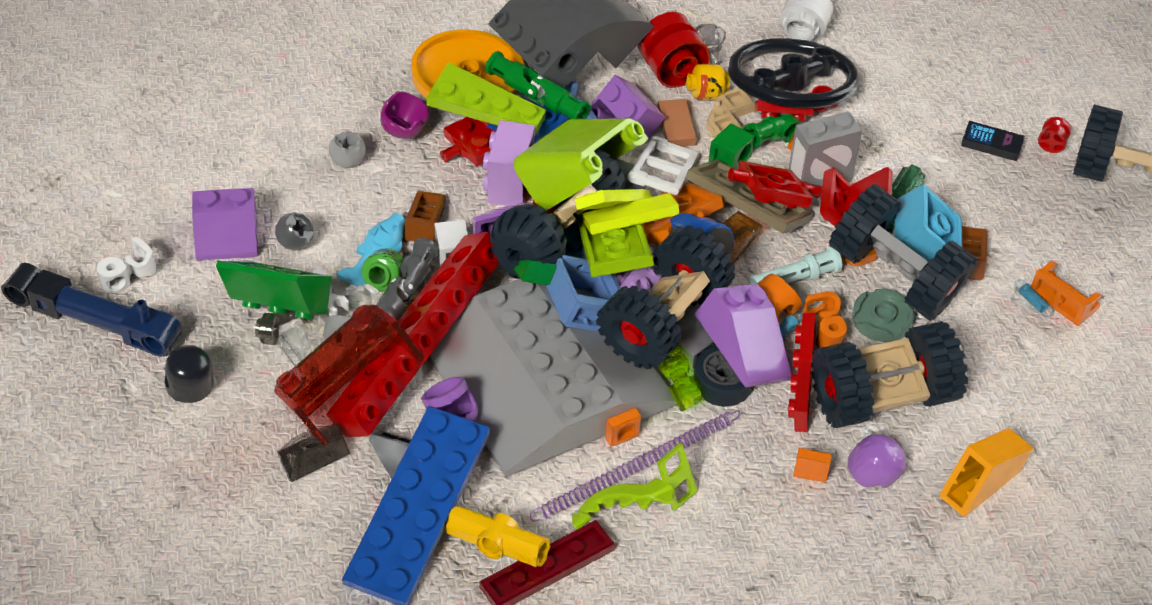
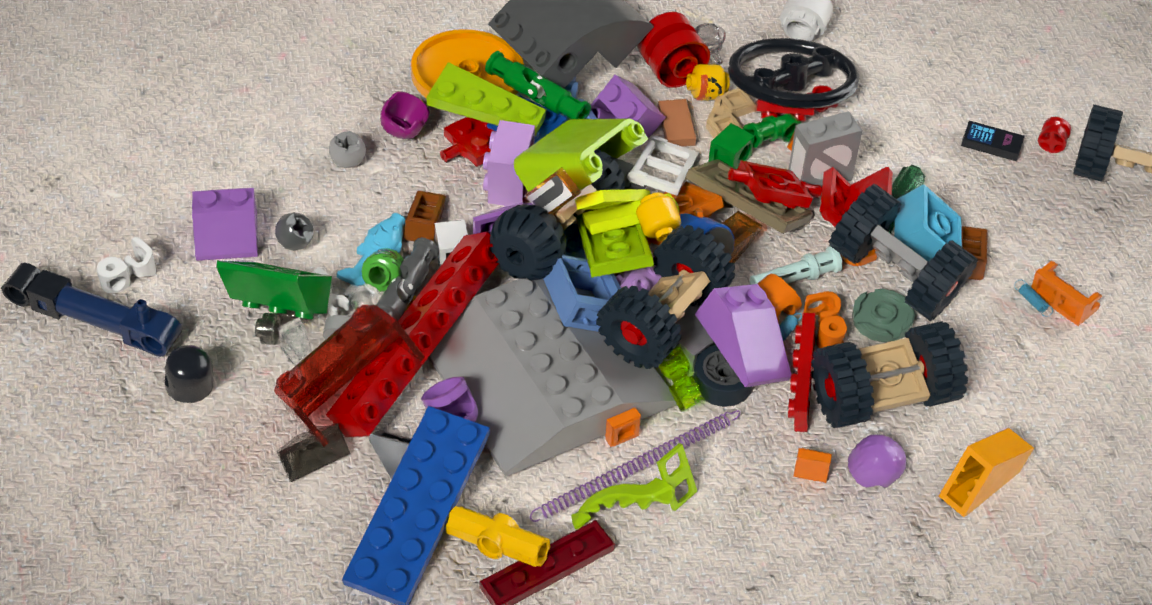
green slope [514,260,556,286] -> none
none -> slope [525,167,582,214]
none -> yellow head [636,192,681,241]

